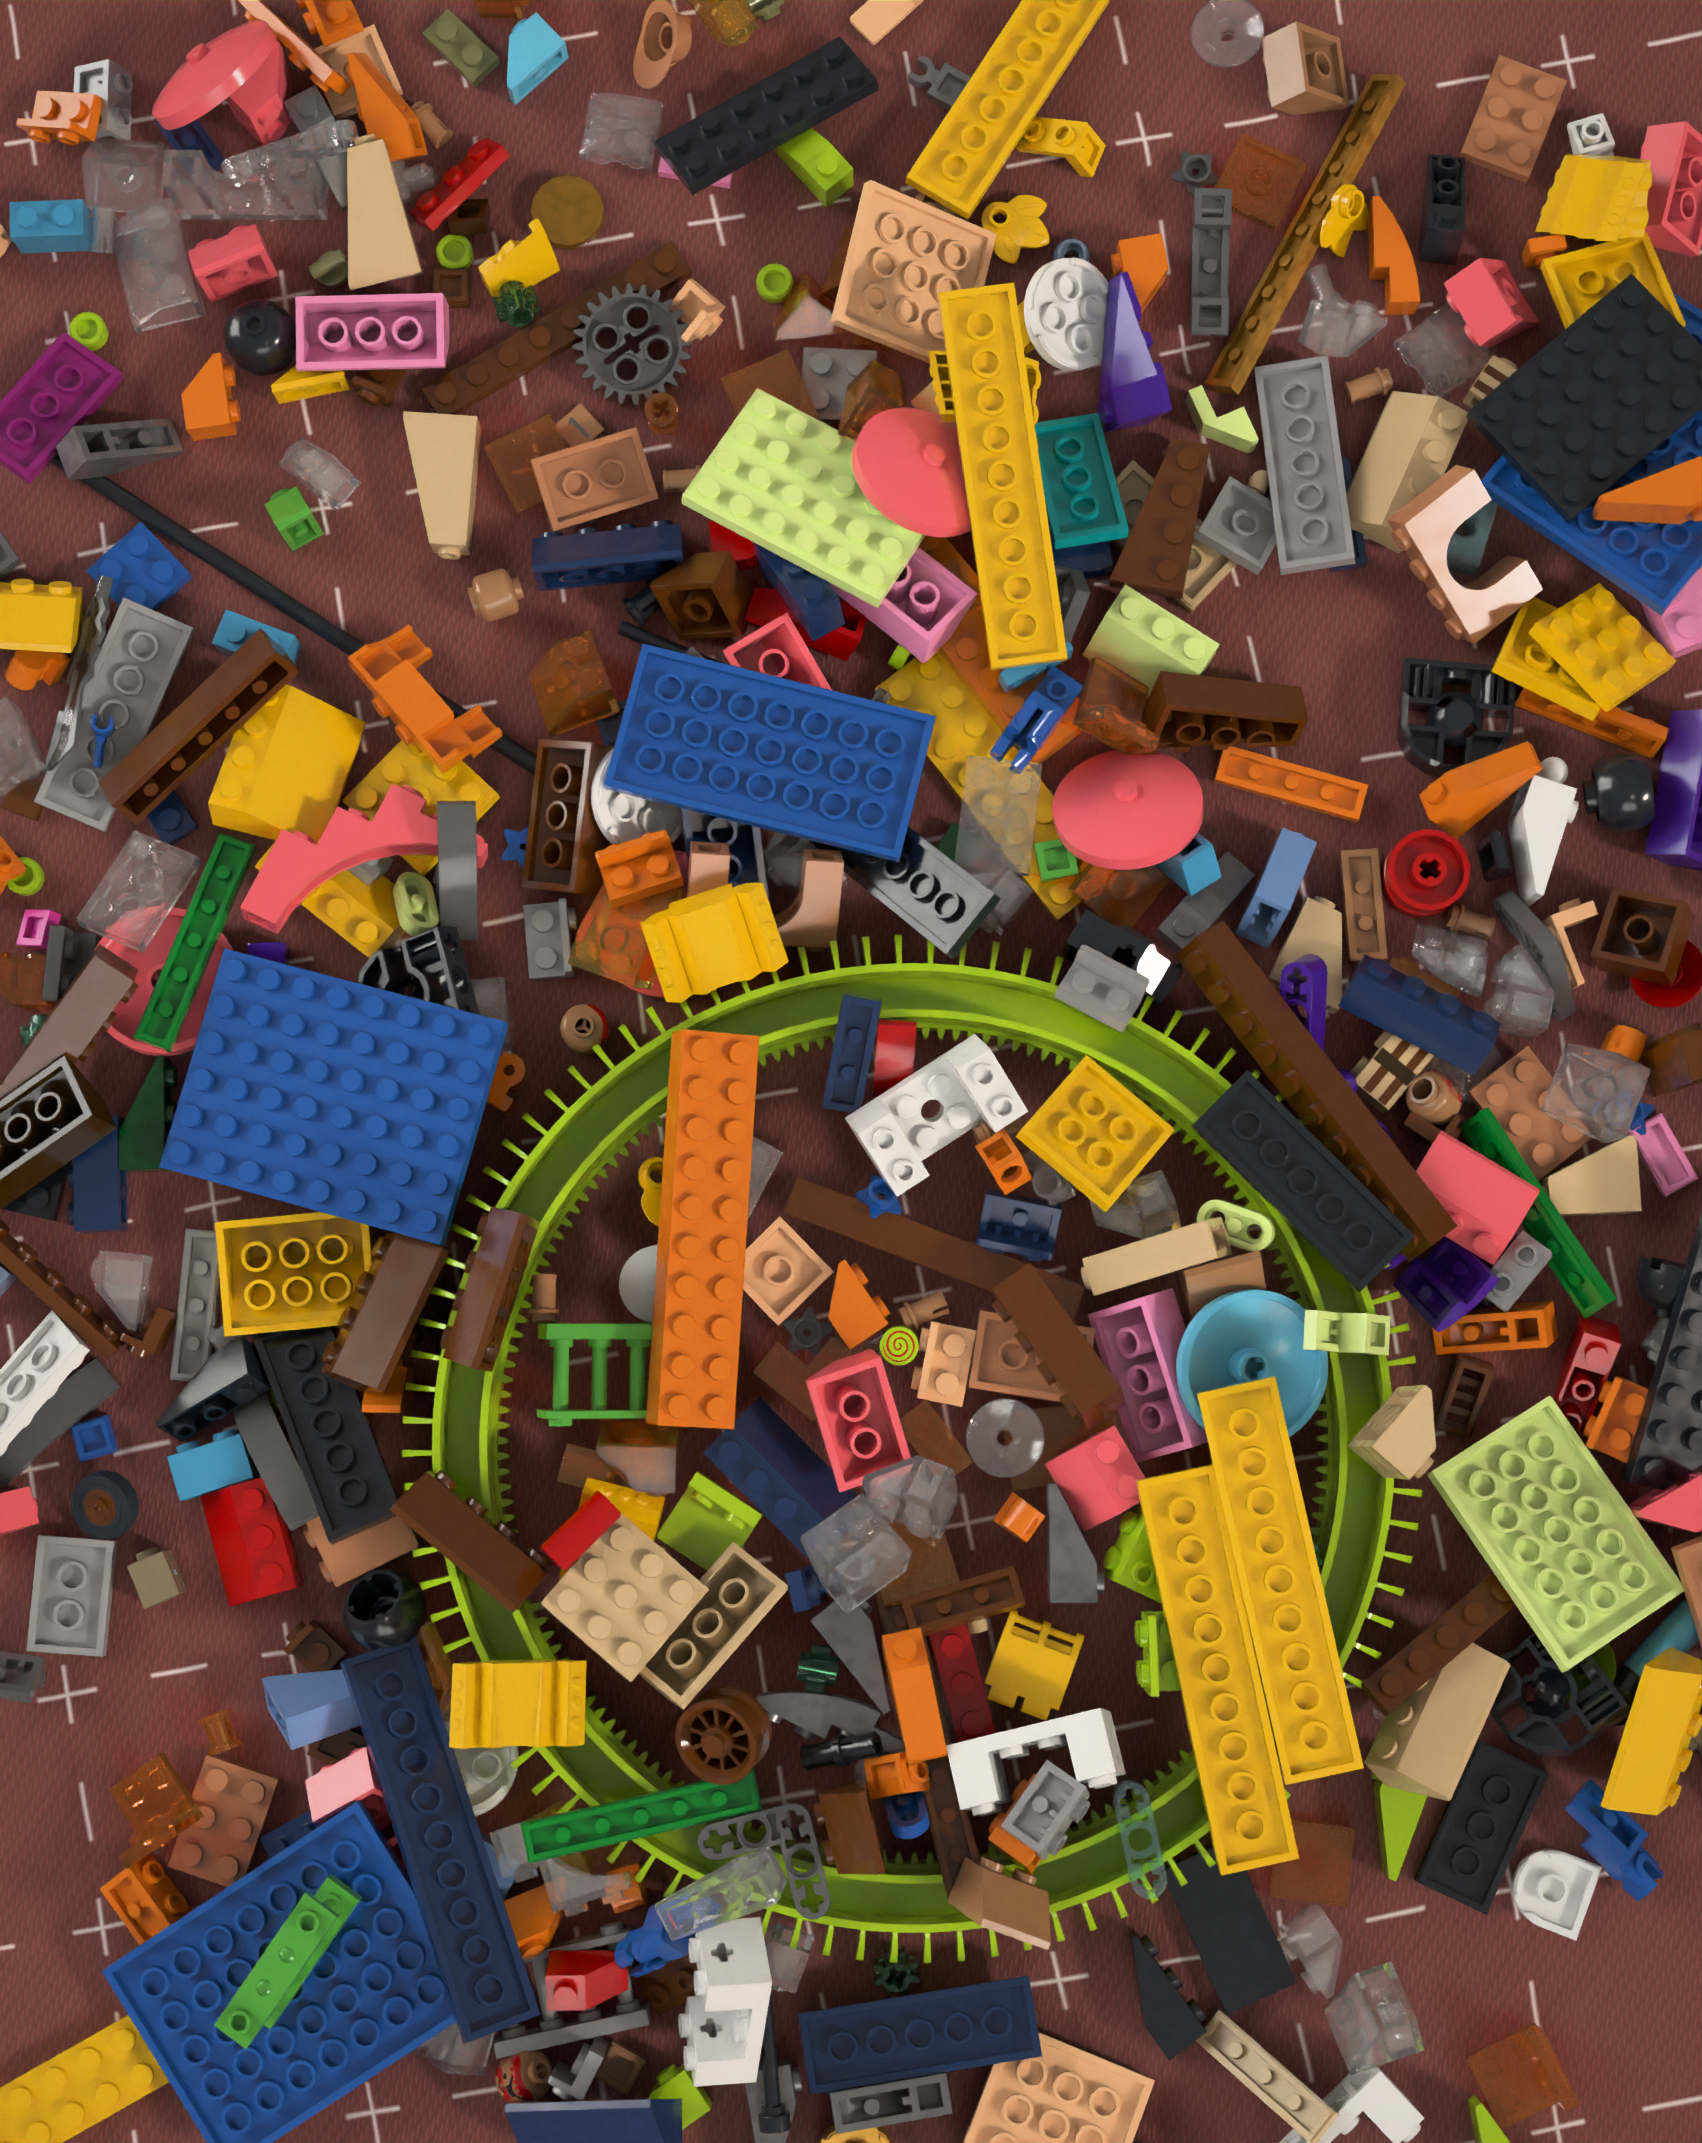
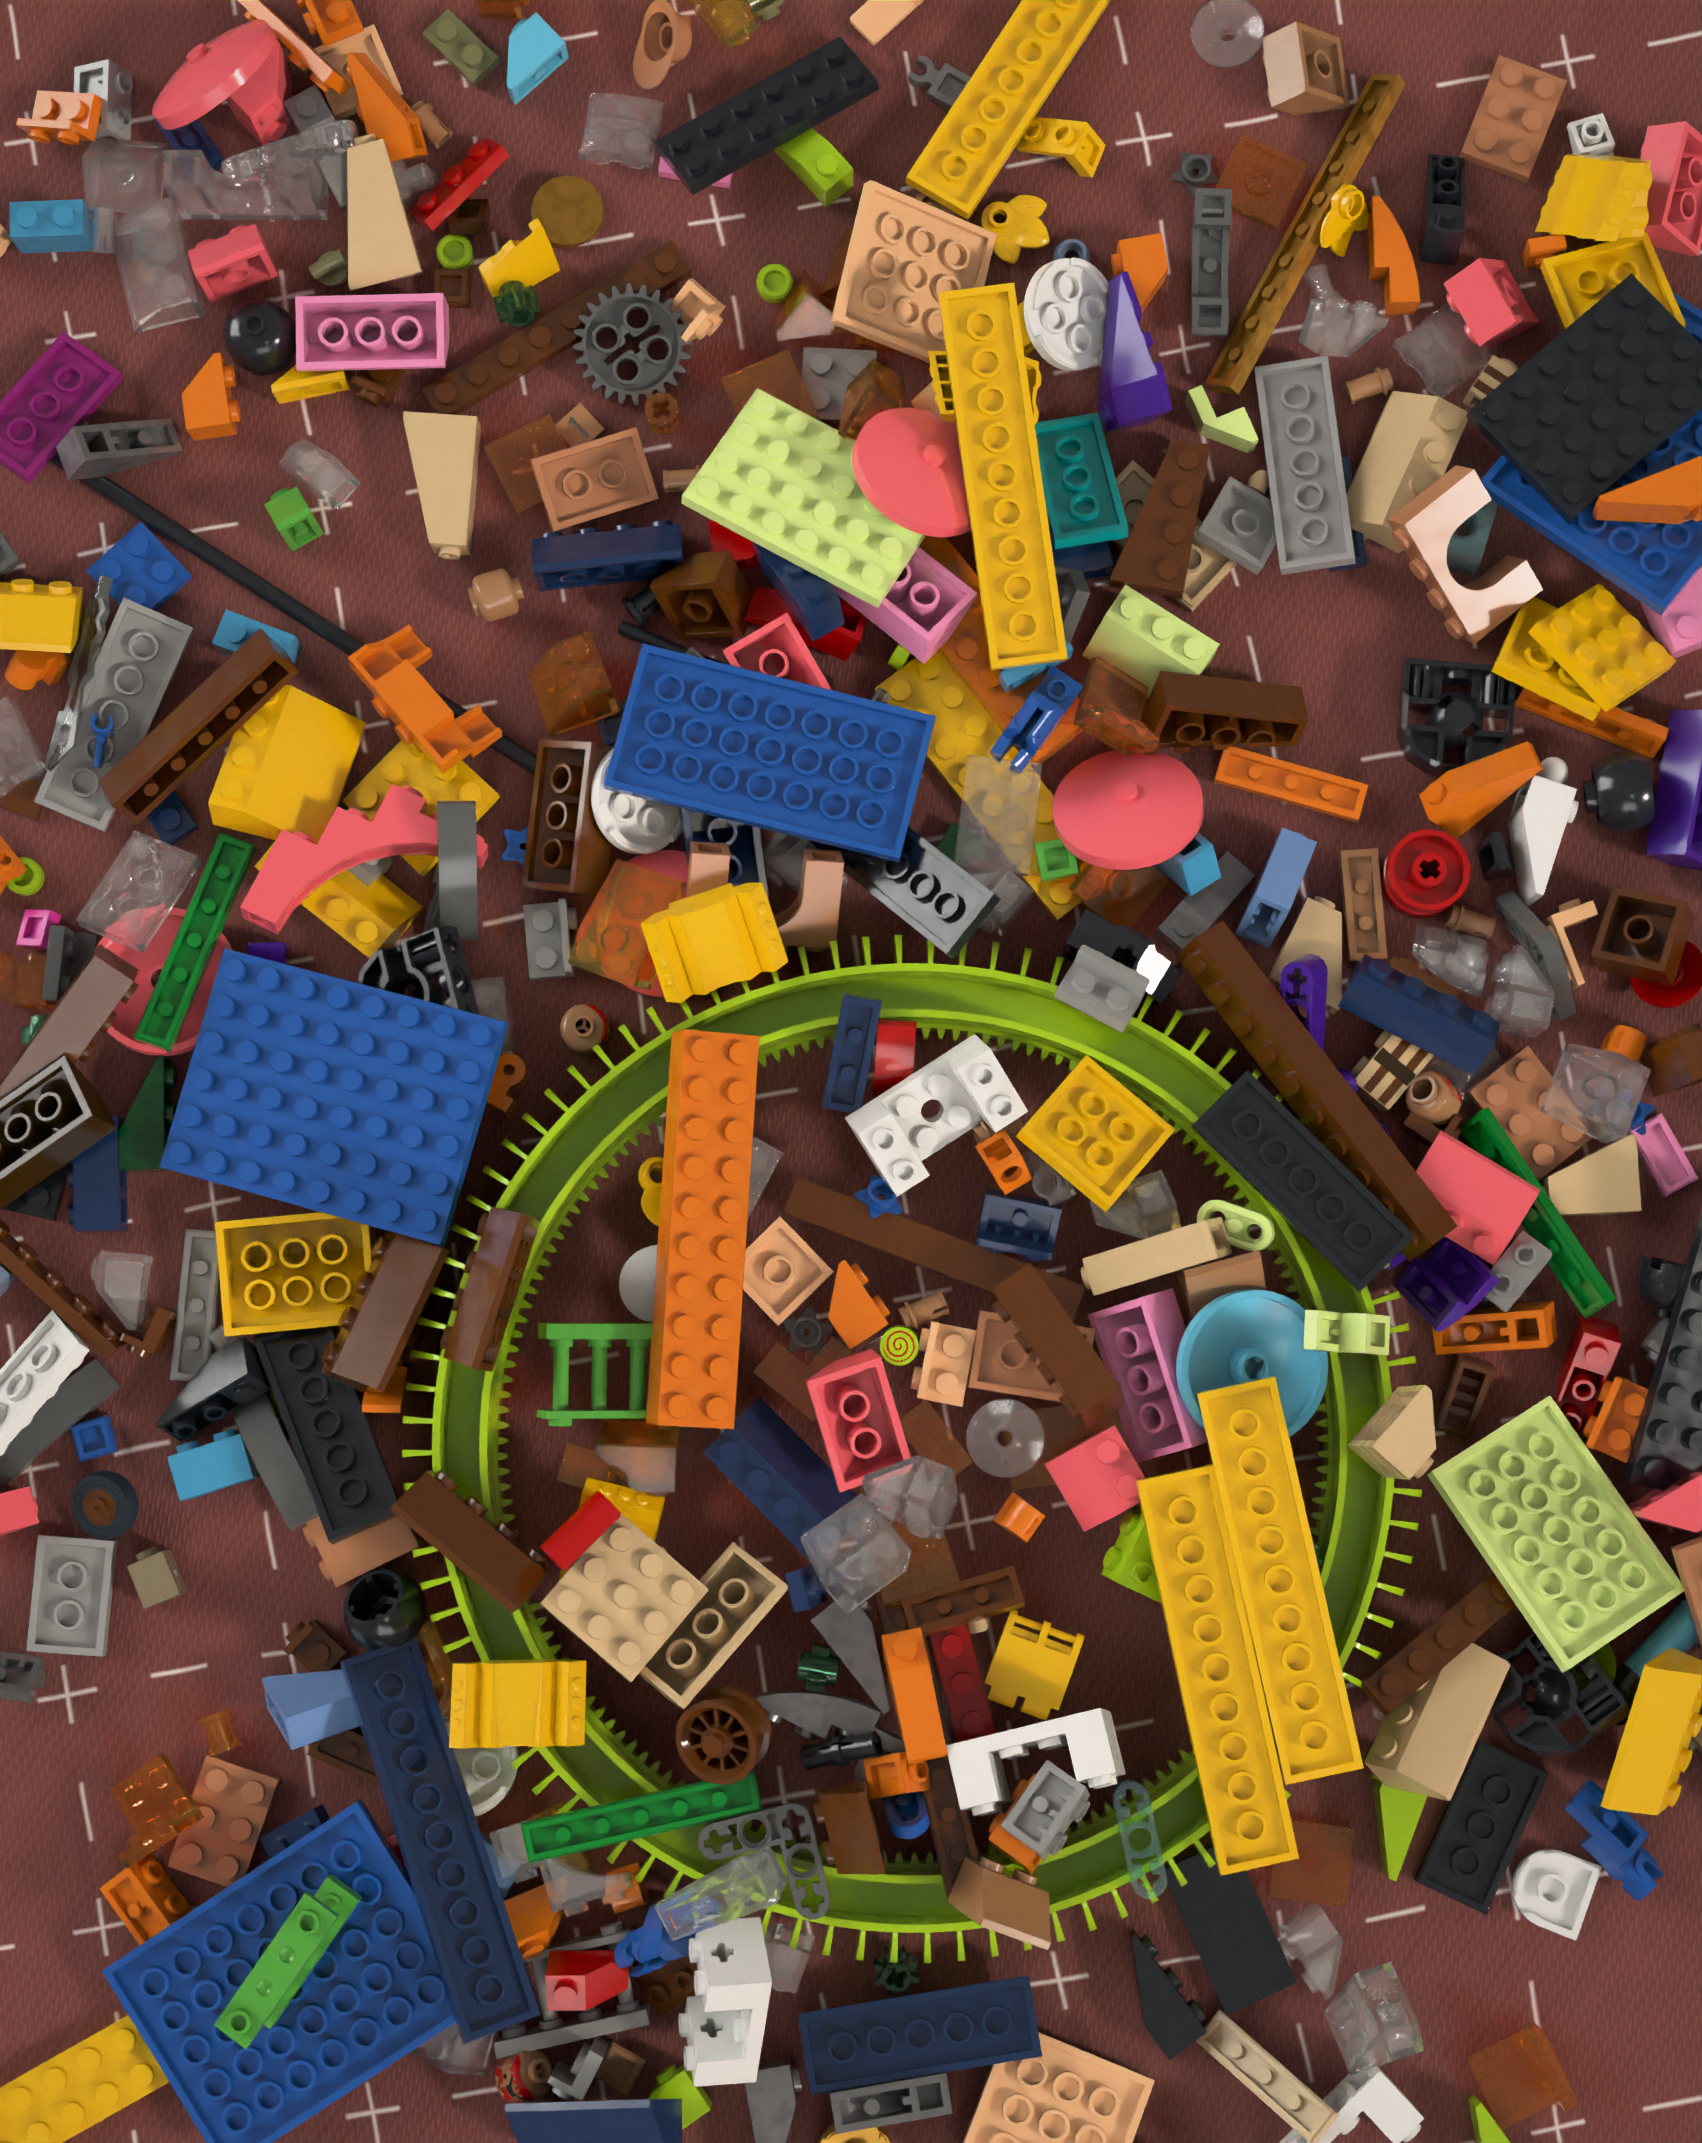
lime tile [69,312,109,351] -> none
red slope [200,1477,304,1607] -> none
slope [305,1746,392,1830] -> none
yellowish green plate [392,872,439,936] -> none
medium nougat pin [528,1274,559,1323] -> none
orange bracket [595,830,685,908] -> none
lime bracket [657,1471,763,1571] -> none
black piece [758,1939,791,2134] -> none
flat silver slope [1046,1483,1104,1603] -> none
lime bracket [1135,1610,1180,1697] -> none

